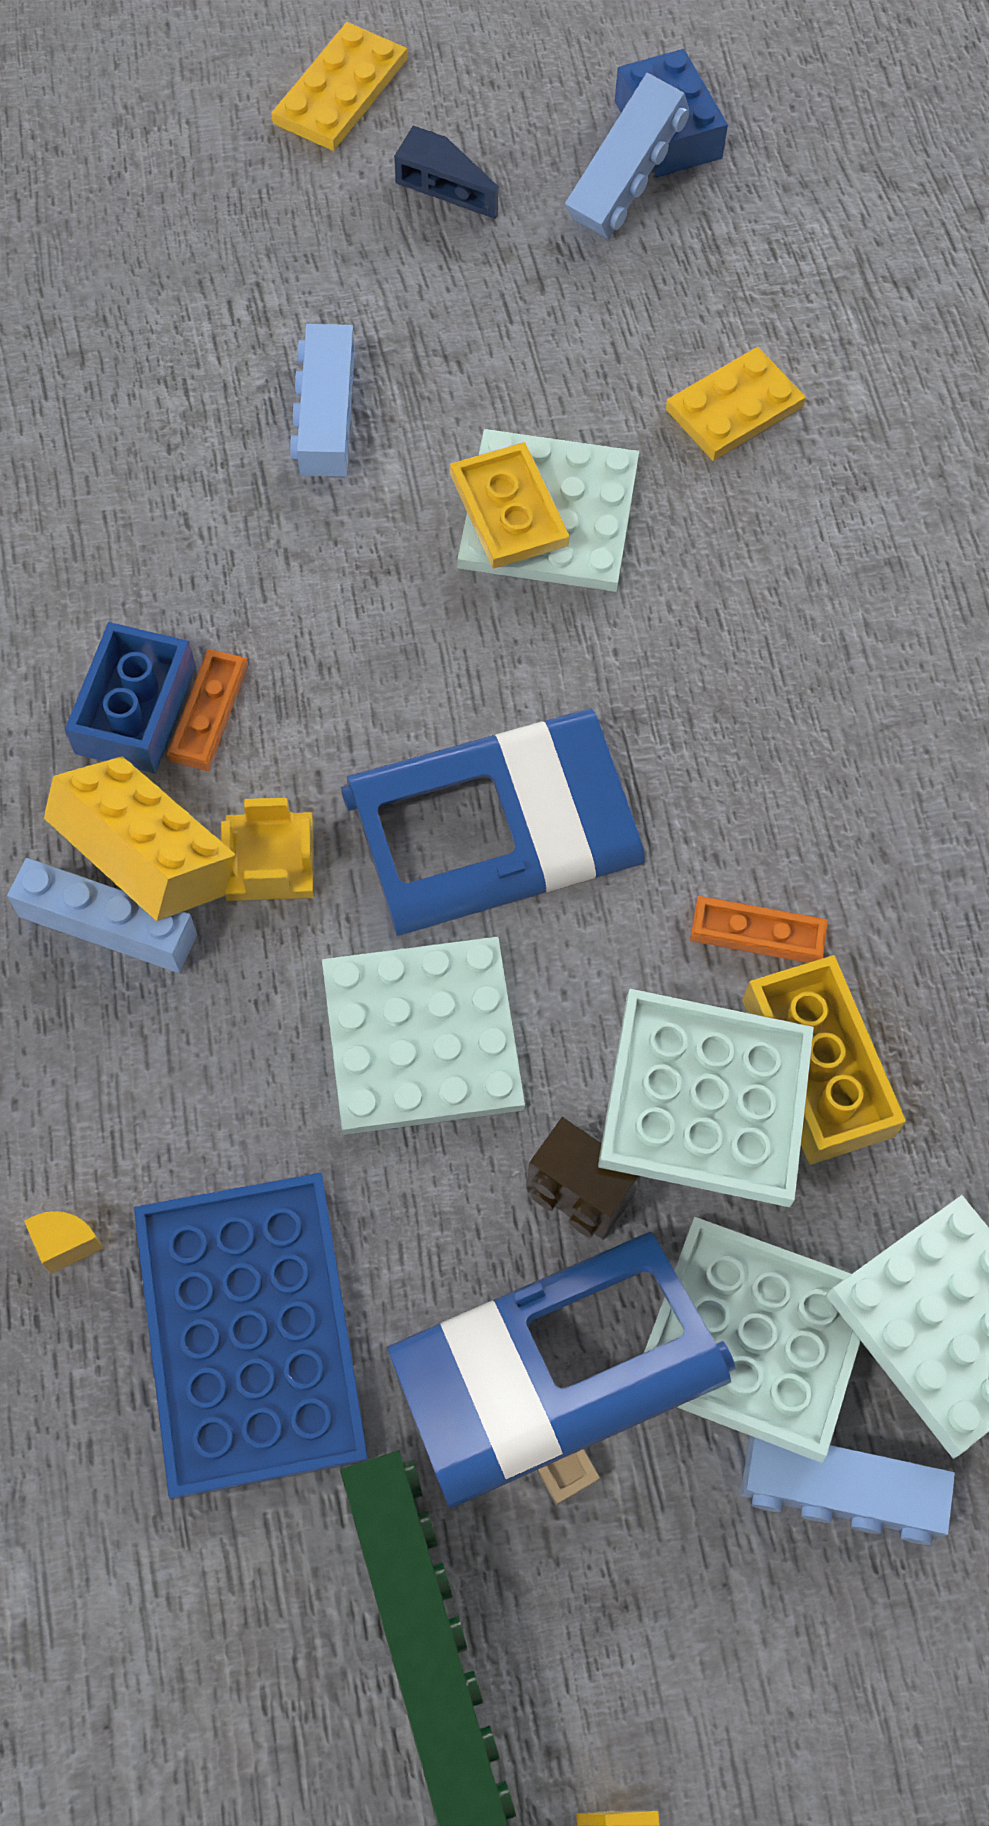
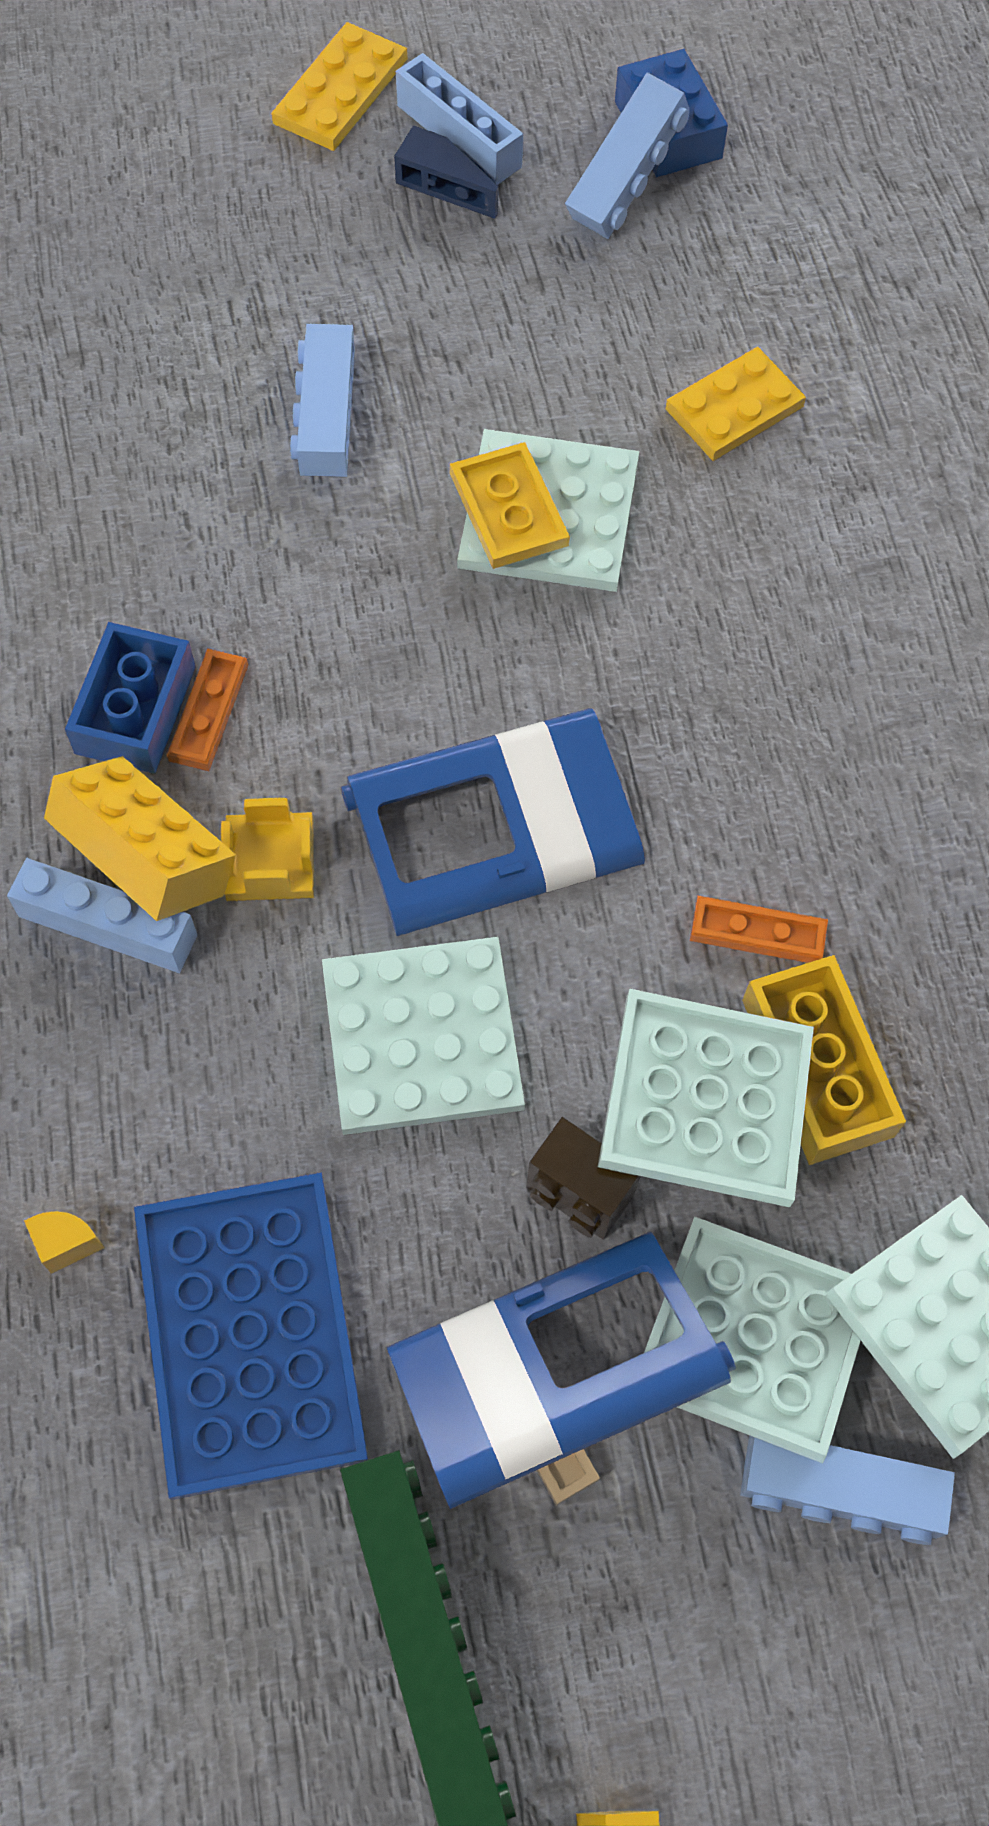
none -> light blue brick [396,53,523,185]

